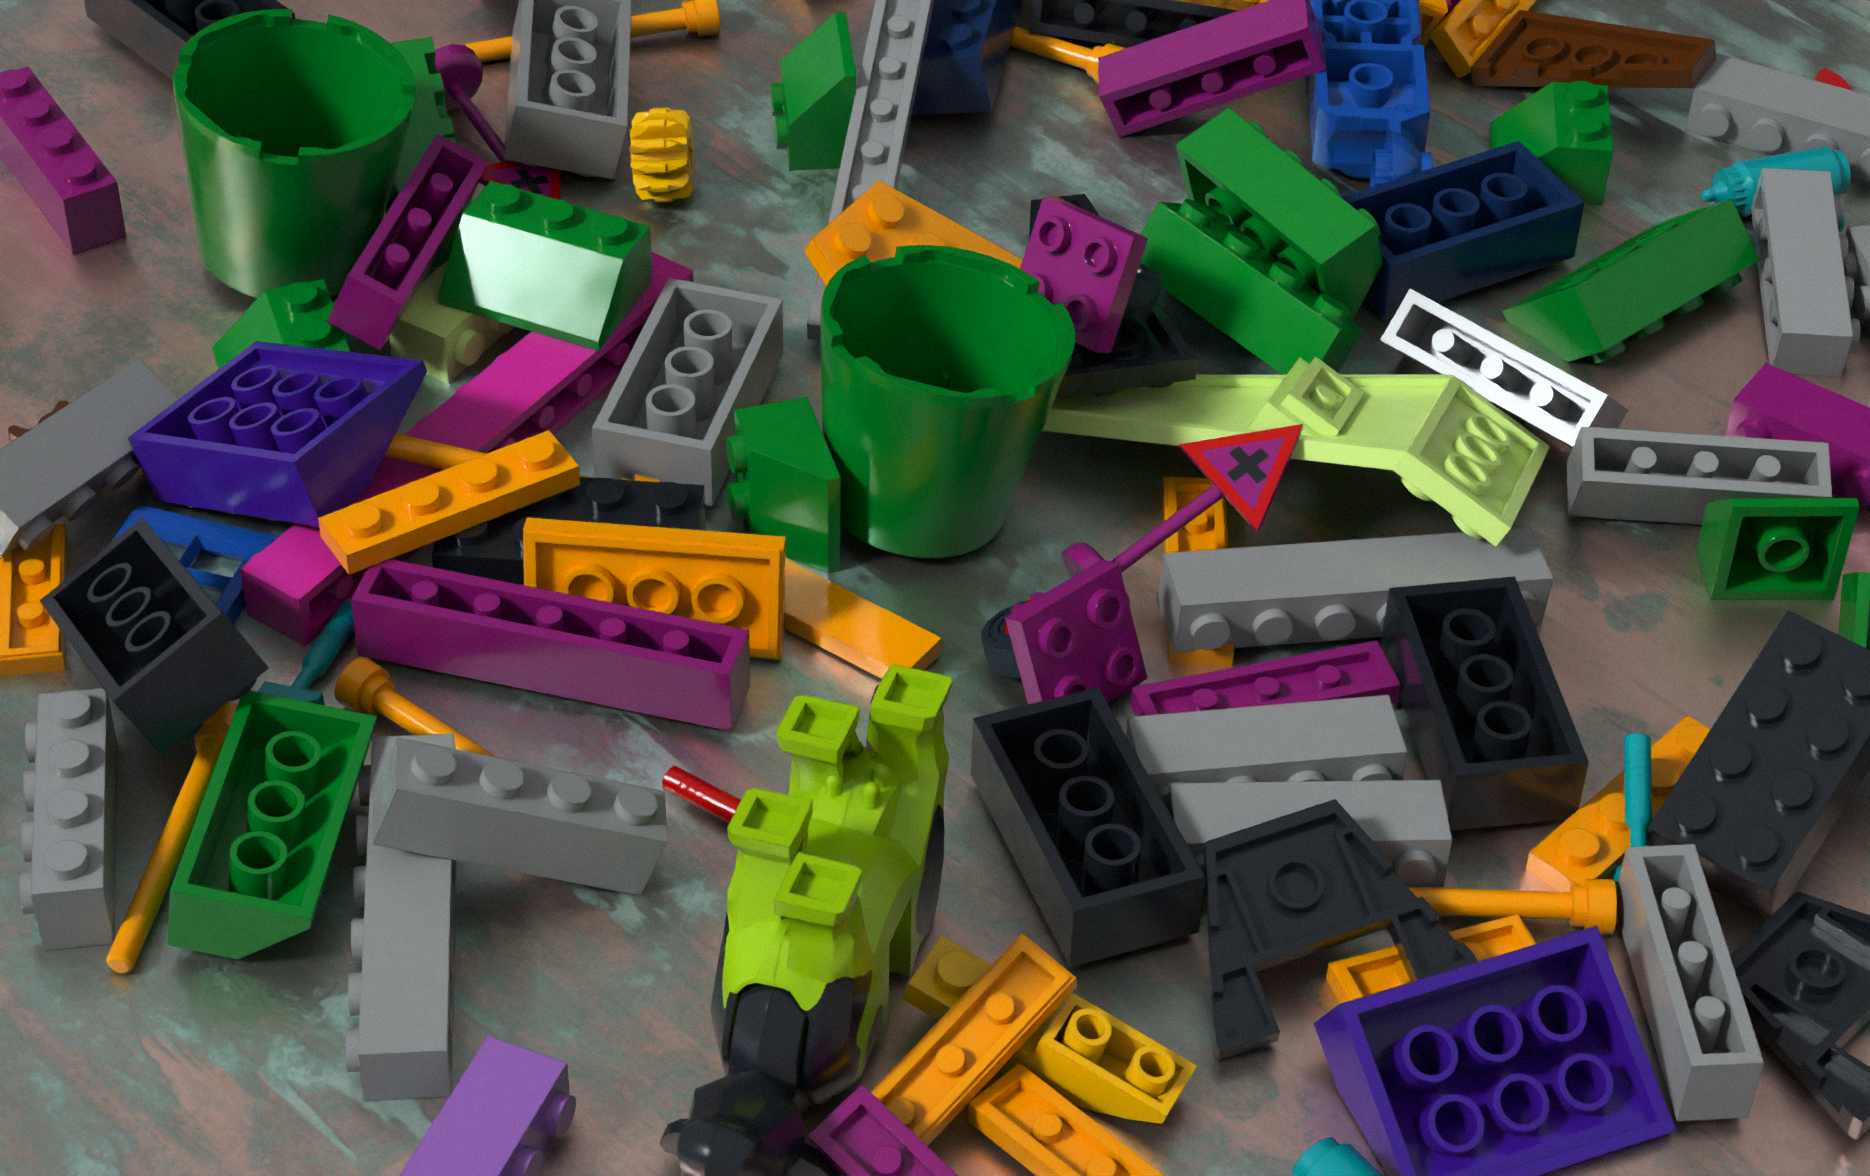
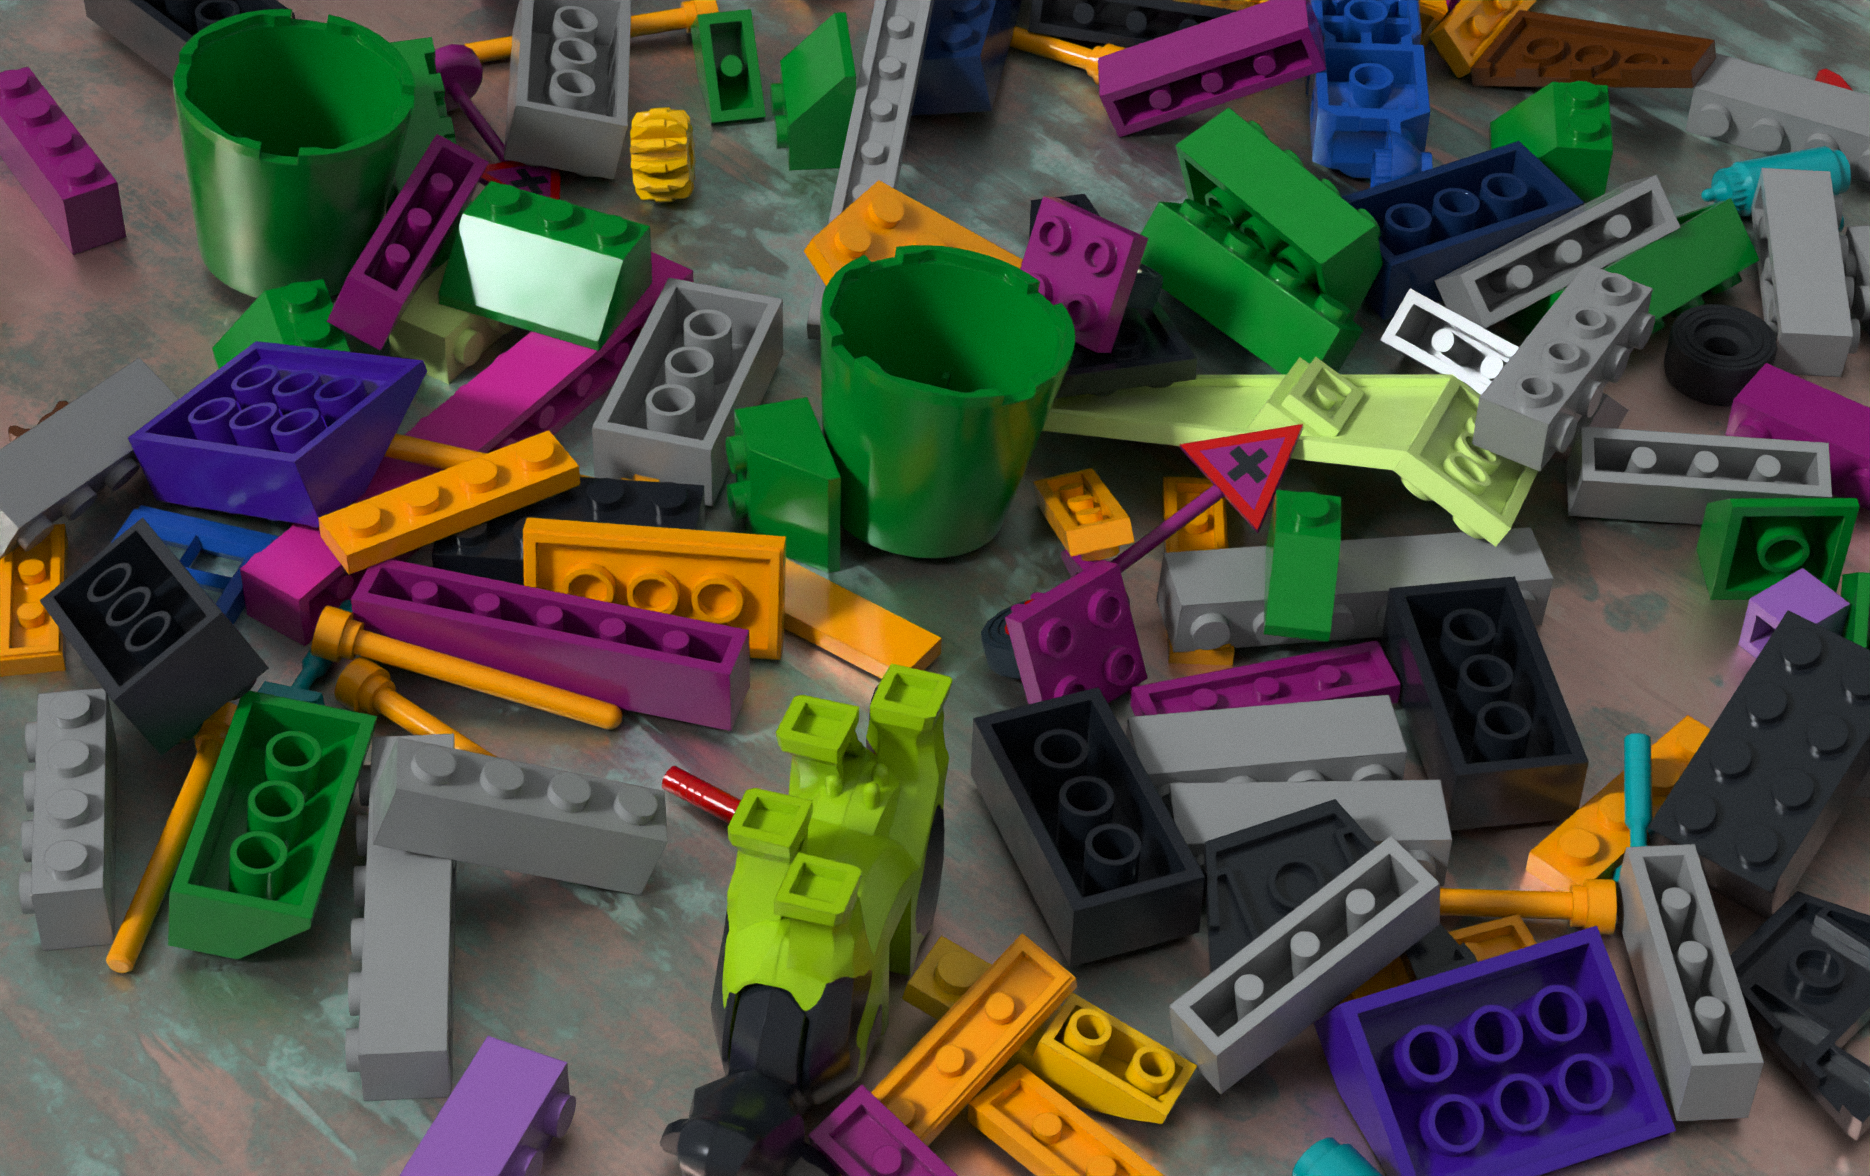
none -> light orange piece [311,605,622,730]
none -> green slope [691,9,766,124]
none -> light orange plate [1033,468,1135,561]
none -> light grey brick [1169,836,1440,1094]
none -> green slope [1263,489,1341,642]
none -> light grey brick [1434,175,1681,329]
none -> light grey brick [1472,263,1655,471]
none -> black tyre [1664,304,1777,406]
none -> medium lavender brick [1738,568,1850,659]

